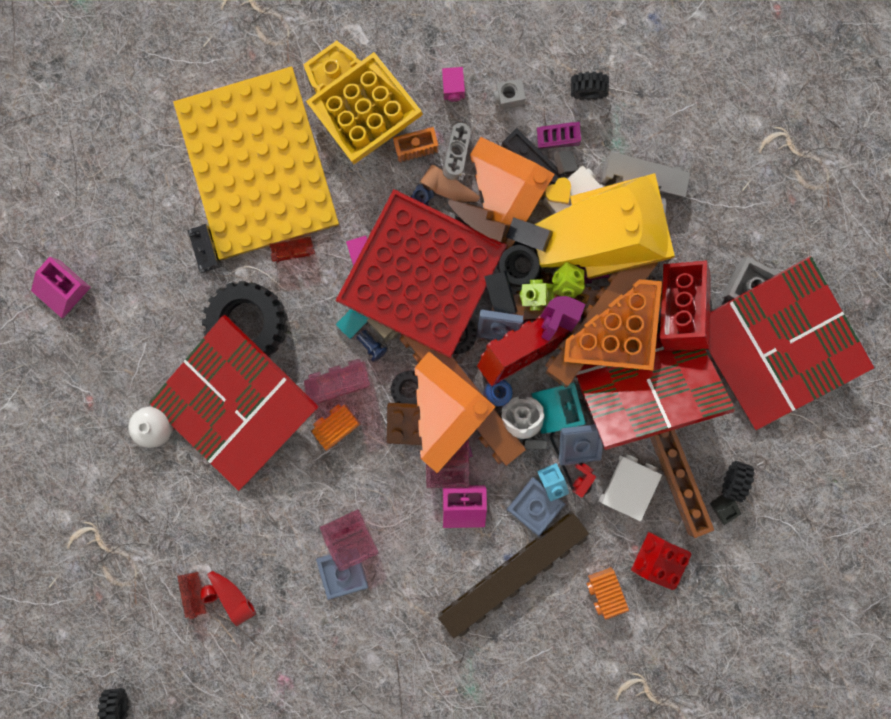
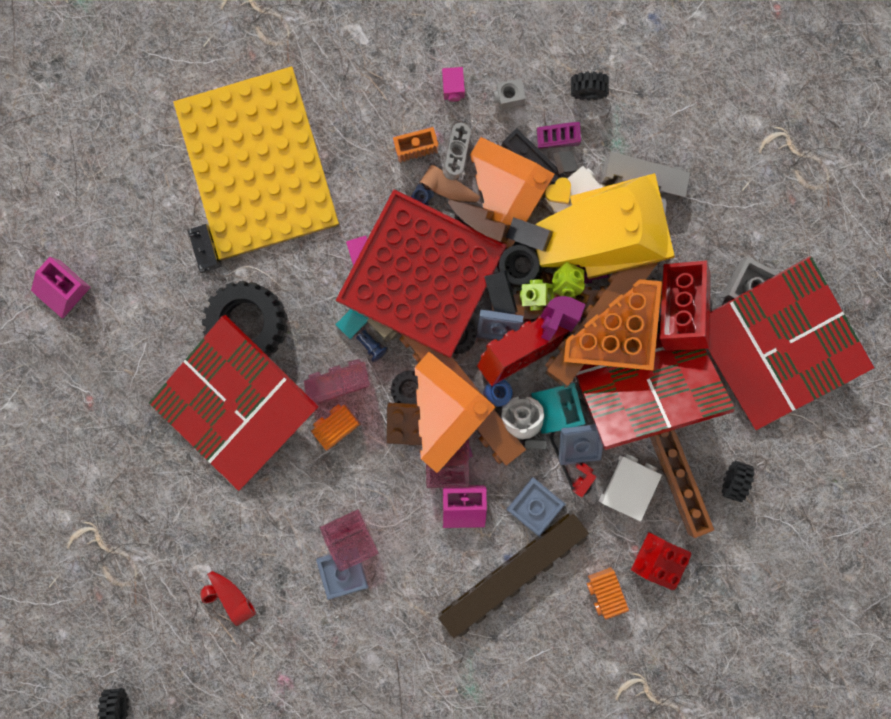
white cylinder [128,406,174,448] -> none
clear red hinge [177,572,206,619] -> none
clear red hinge [269,236,315,263] -> none
yellow wedge [303,40,423,165] -> none
medium azure bracket [537,463,569,501] -> none
pearl dark grey slope [710,495,741,525] -> none

